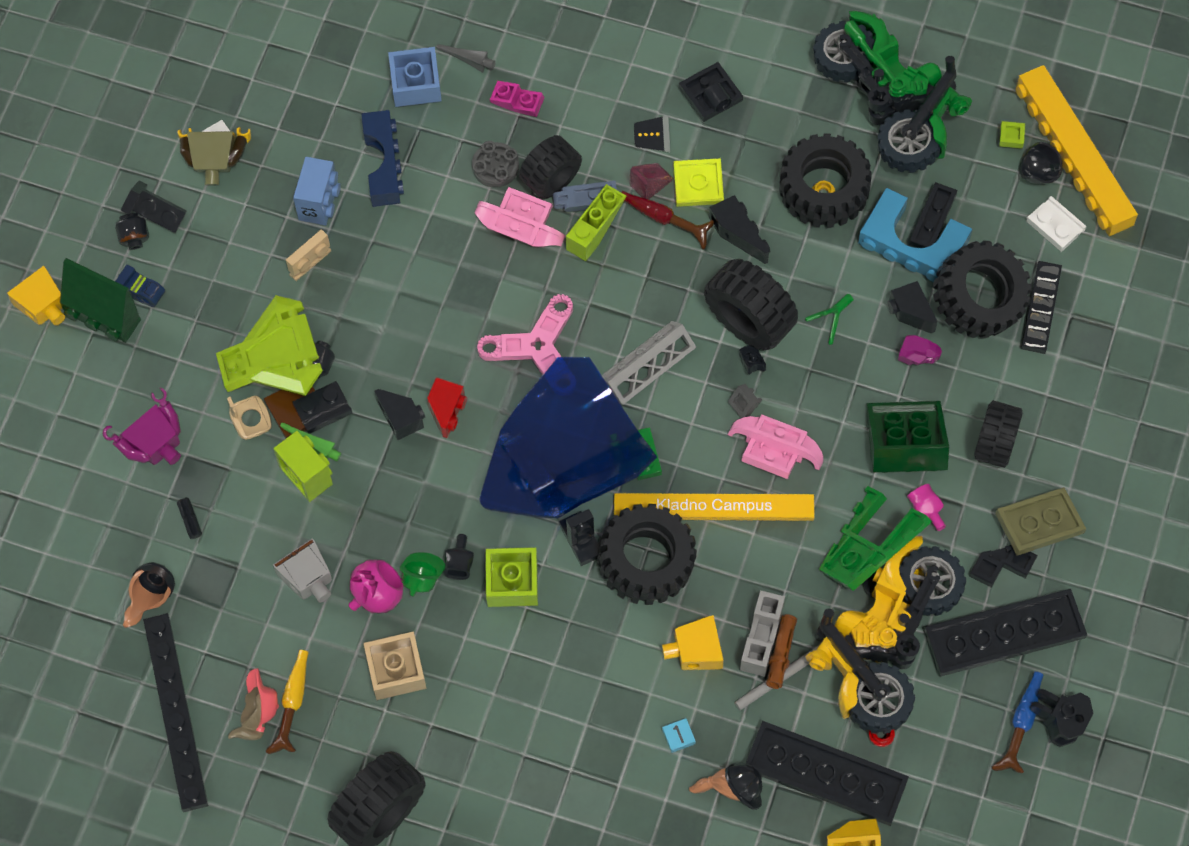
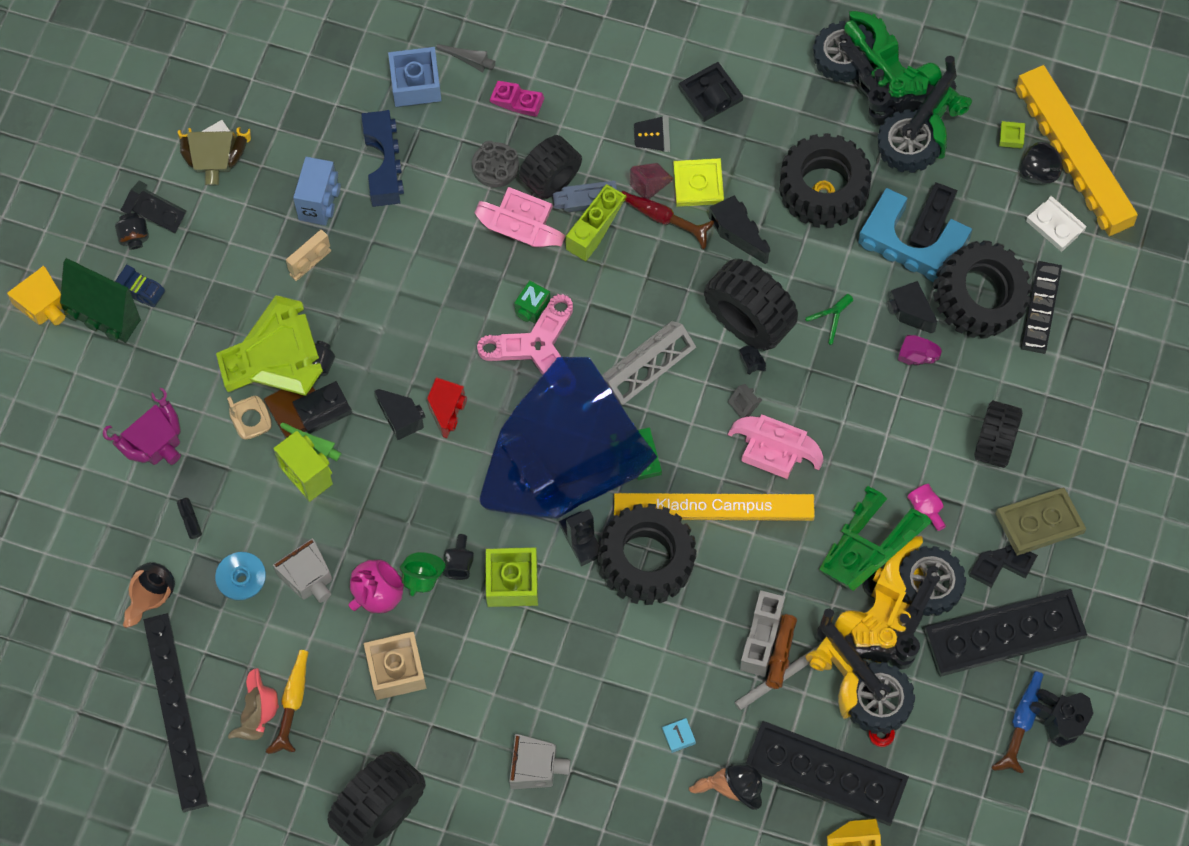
yellow torso [662,615,724,670] -> none
dark green slope [867,401,949,473] -> none
none -> dark azure dish [215,552,266,600]
none -> light grey torso [509,734,571,789]
none -> green brick [514,280,551,324]

